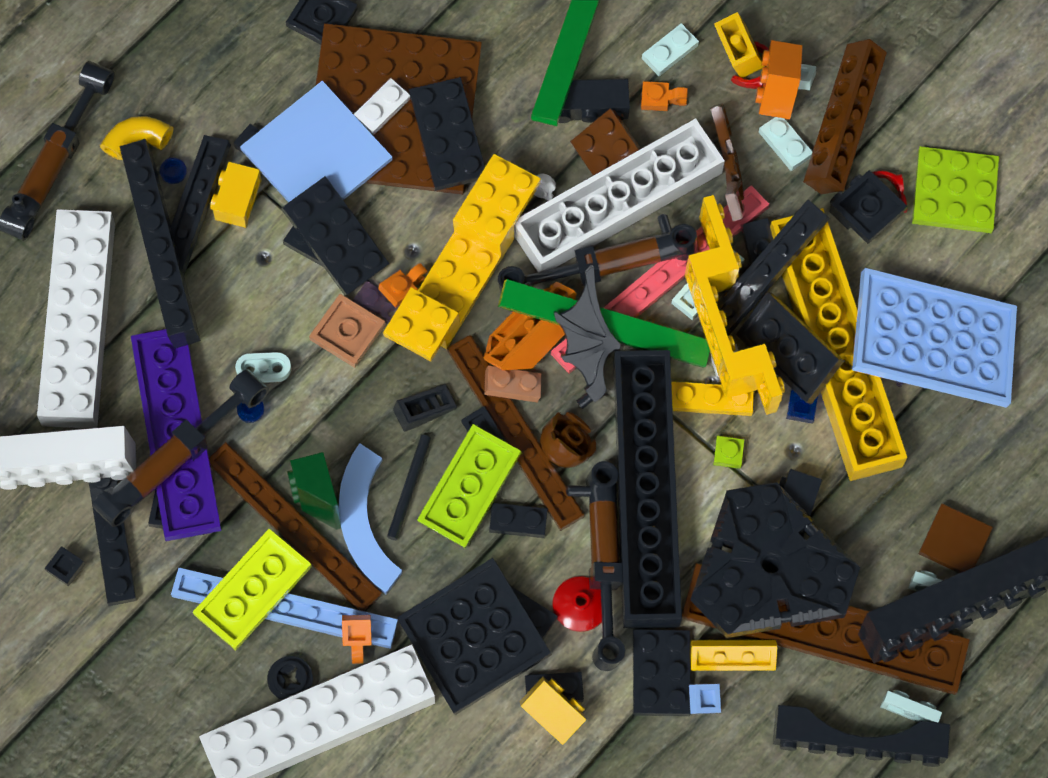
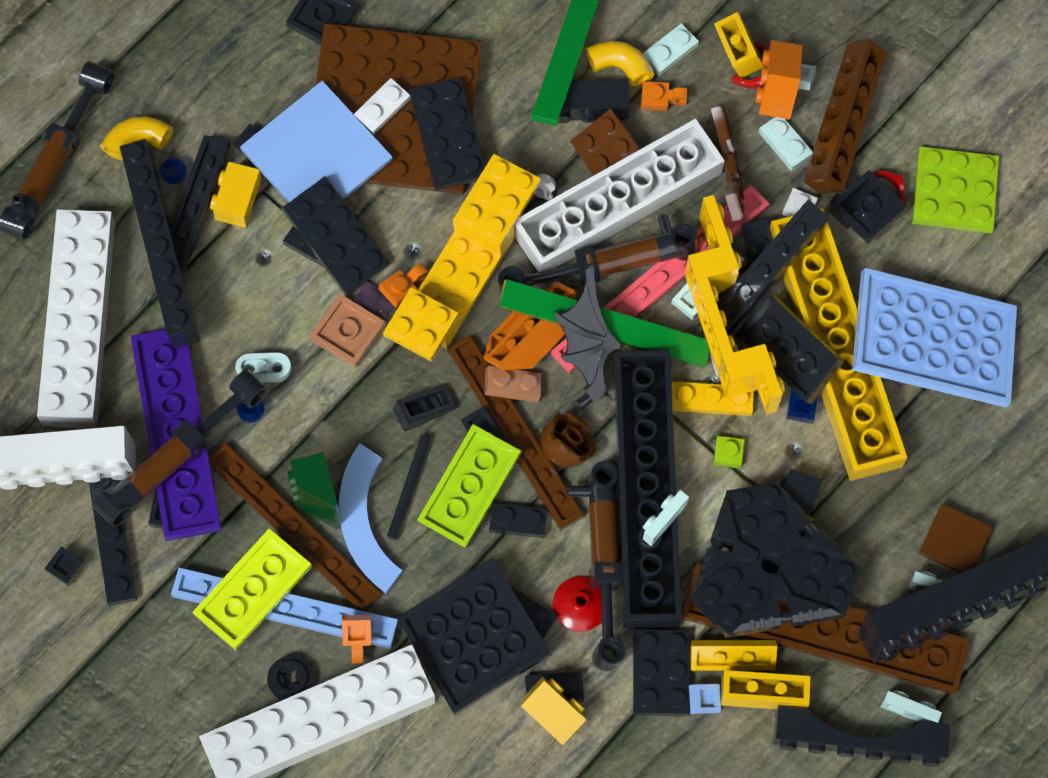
none -> yellow cylinder [585,40,655,86]
none -> light aqua plate [643,490,689,546]
none -> yellow brick [720,670,810,709]
none -> white plate [782,188,818,217]

